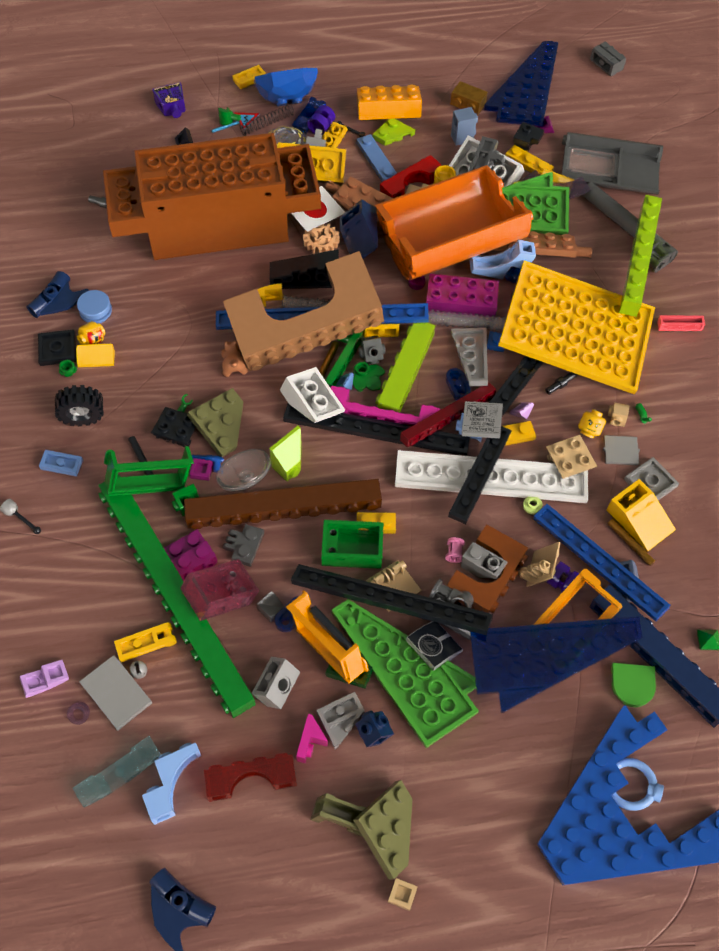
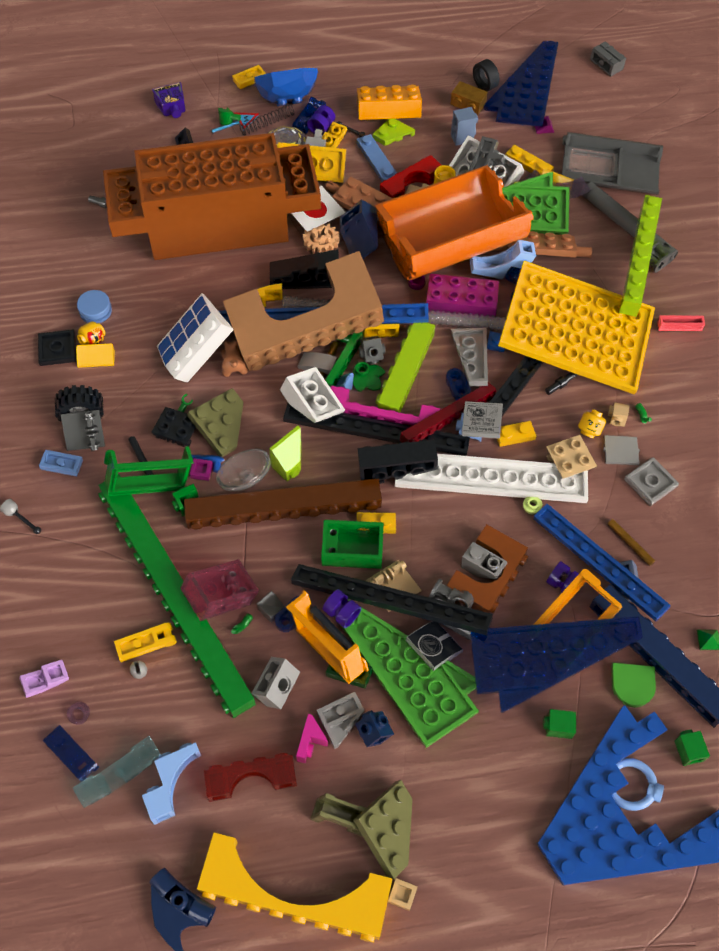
dark blue pin [26,271,89,318] -> none
green plate [59,360,77,377] -> none
light grey tile [79,655,152,731] -> none
magenta plate [164,529,218,581] -> none
dark grey hinge [223,524,264,567] -> none
bright pink bush [445,537,465,563] -> none
black plate [448,426,512,525] -> none
lavender slope [509,402,534,419] -> none
black brick [513,122,545,152] -> none
tan hinge [519,542,561,587] -> none
yellow slope [606,479,676,552] -> none
none -> clear blue plate [43,725,100,784]
none -> dark grey hinge [61,410,105,451]
none -> white slope [157,293,234,383]
none -> yellow arch [197,833,392,943]
none -> green piece [231,613,253,634]
none -> light grey slope [297,352,338,374]
none -> dark purple wheel [322,589,362,628]
none -> black wedge [357,440,438,484]
none -> black tyre [473,59,500,91]
none -> green brick [543,709,576,739]
none -> green brick [674,729,710,766]

